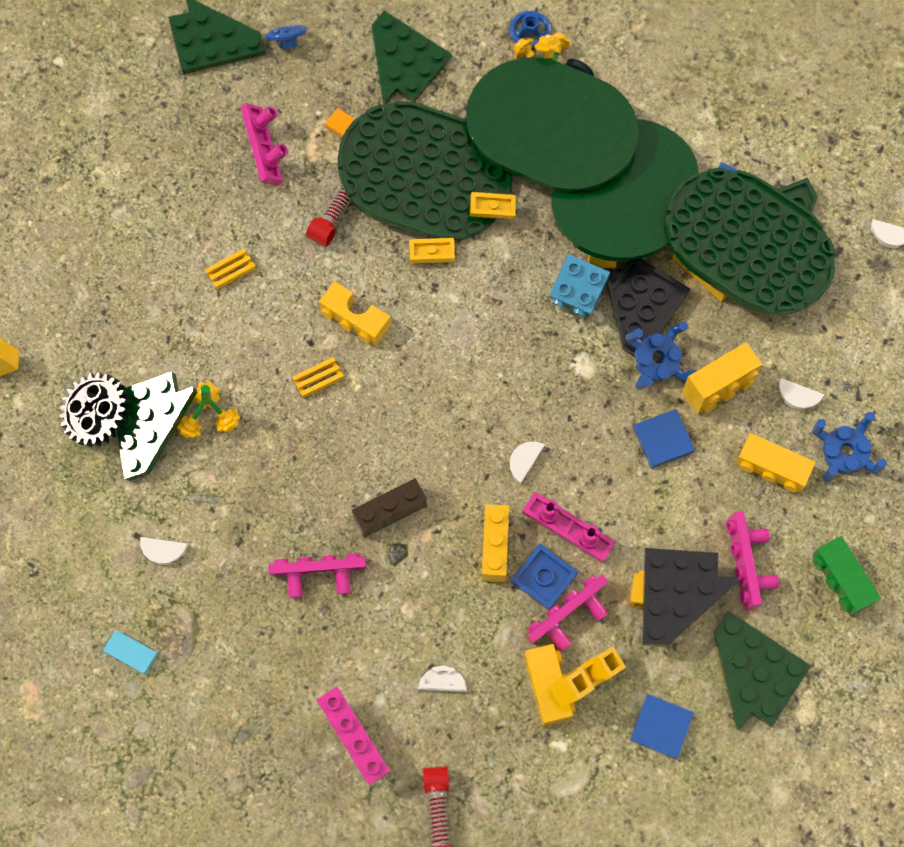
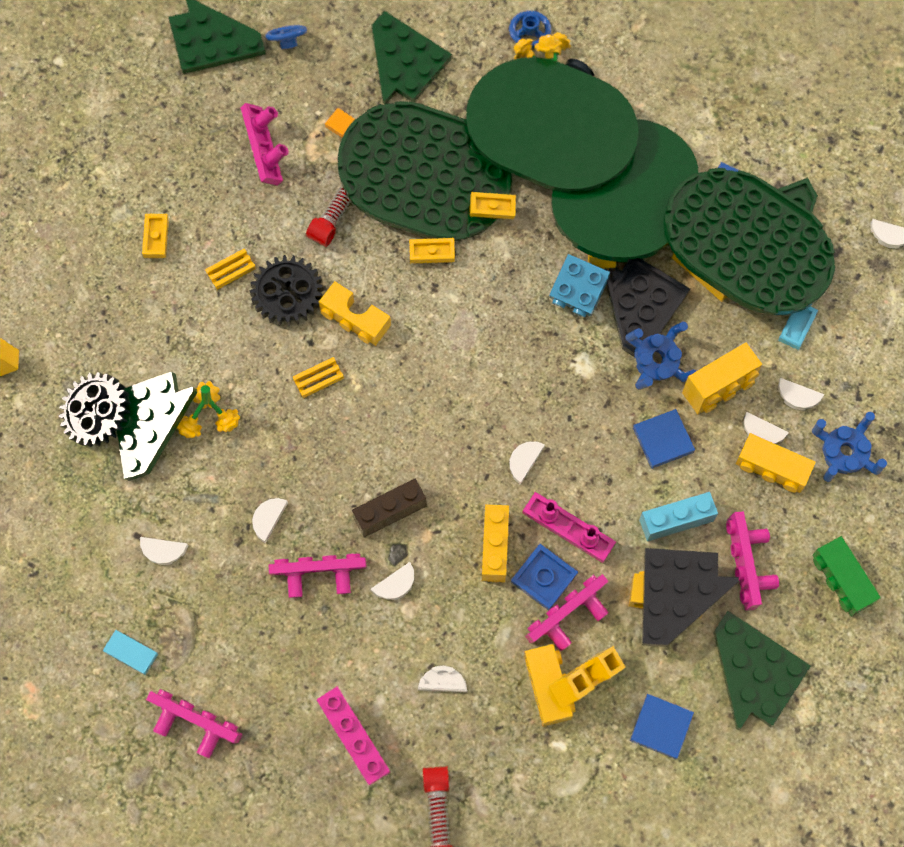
none -> yellow plate [142,214,169,258]
none -> dark pink plate [146,689,243,758]
none -> black gear [250,255,324,326]
none -> white tile [252,498,288,544]
none -> white tile [371,562,414,600]
none -> medium azure brick [639,492,718,542]
none -> white tile [743,412,789,444]
none -> medium azure tile [778,306,818,350]

